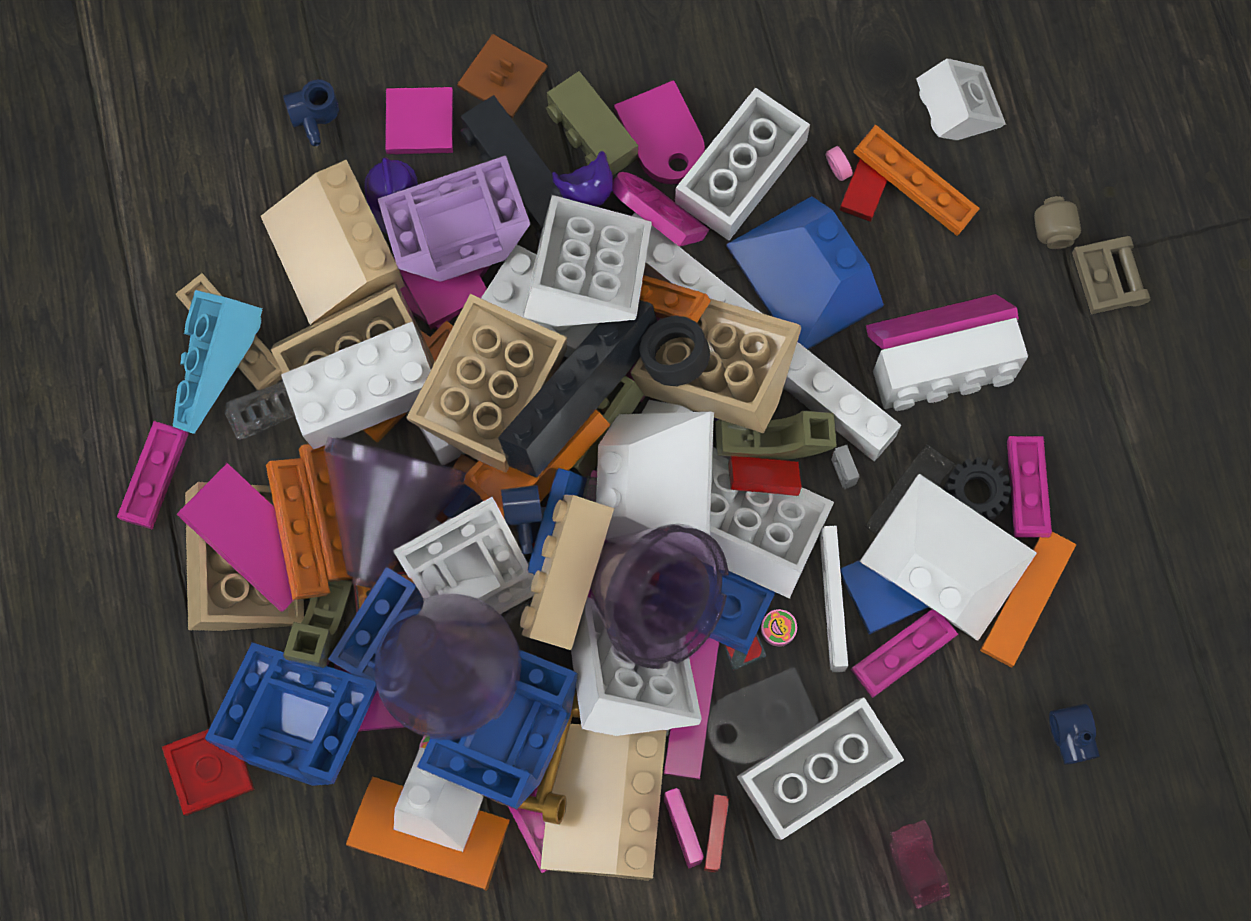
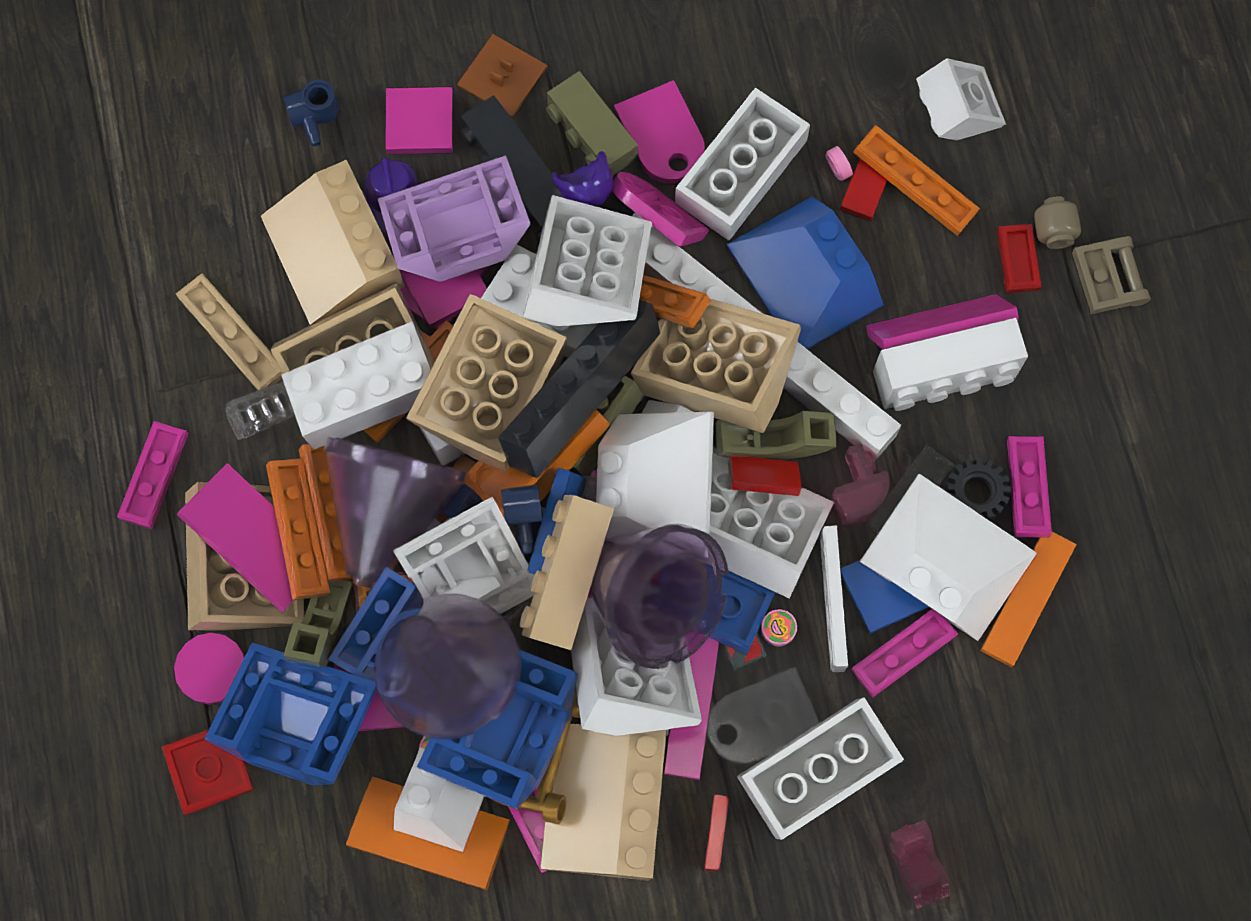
medium azure wedge [173,290,263,434] -> none
black tyre [639,316,710,386] -> none
tile [664,788,704,869] -> none
light grey tile [831,445,859,489] -> none
dark blue piece [1049,704,1100,765] -> none
none -> dark pink tile [174,633,245,705]
none -> clear pink brick [831,443,890,529]
none -> red tile [997,224,1042,294]

